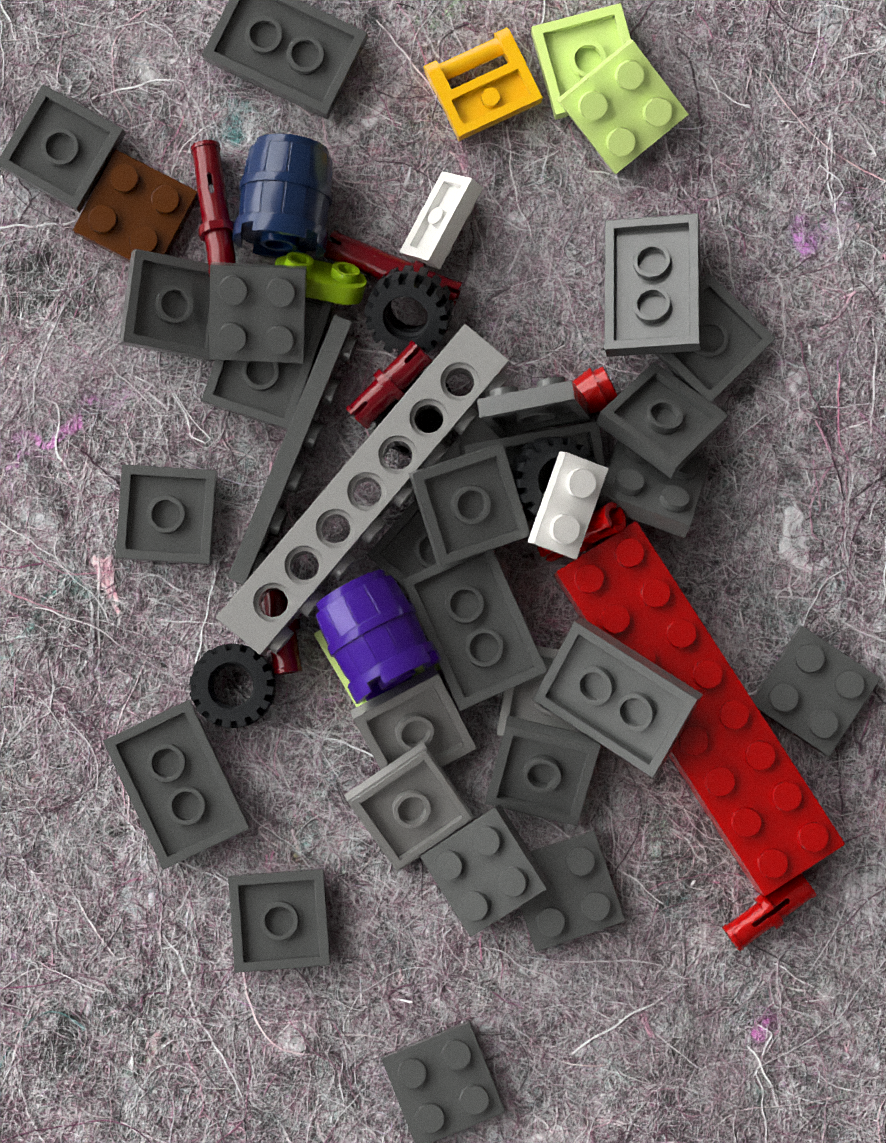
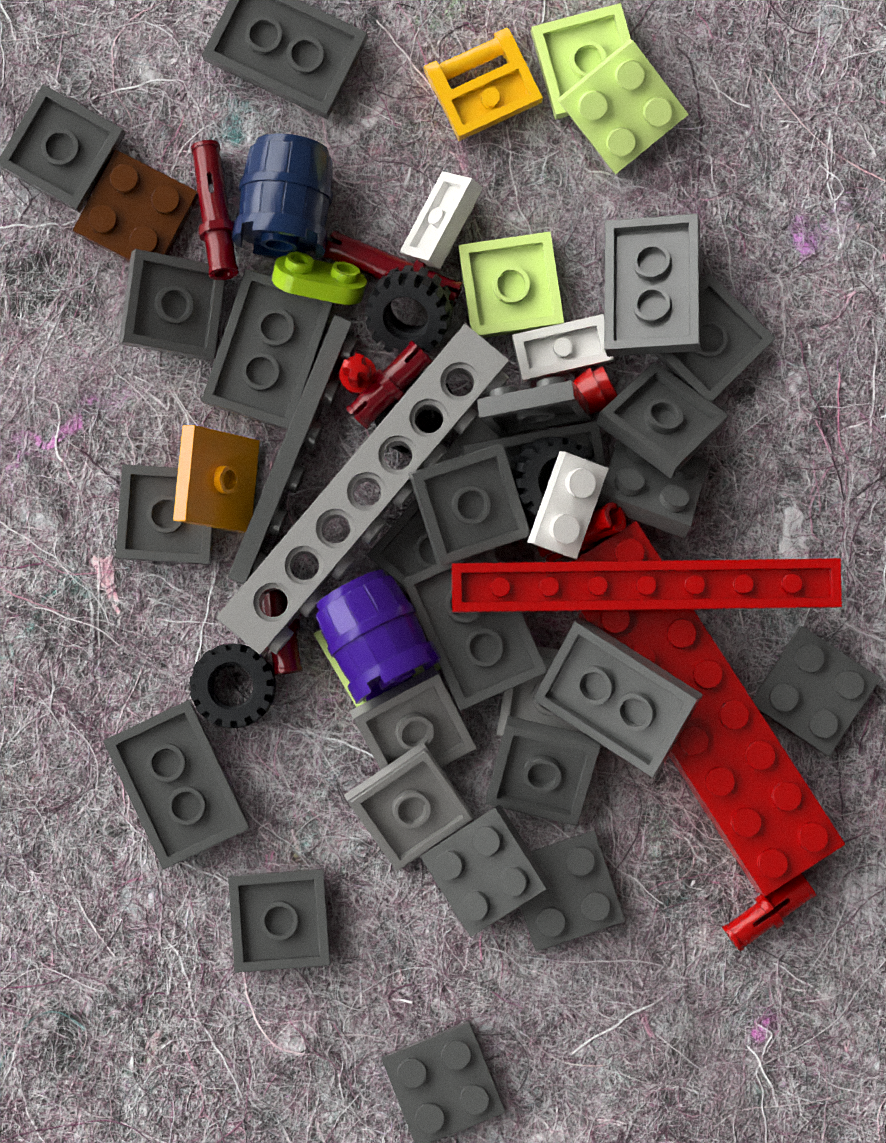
dark grey plate [209,262,307,363] -> none
none -> light orange plate [173,425,260,533]
none -> red axle [339,353,376,396]
none -> red plate [452,558,842,613]
none -> yellowish green plate [458,231,564,338]
none -> white plate [512,314,614,383]

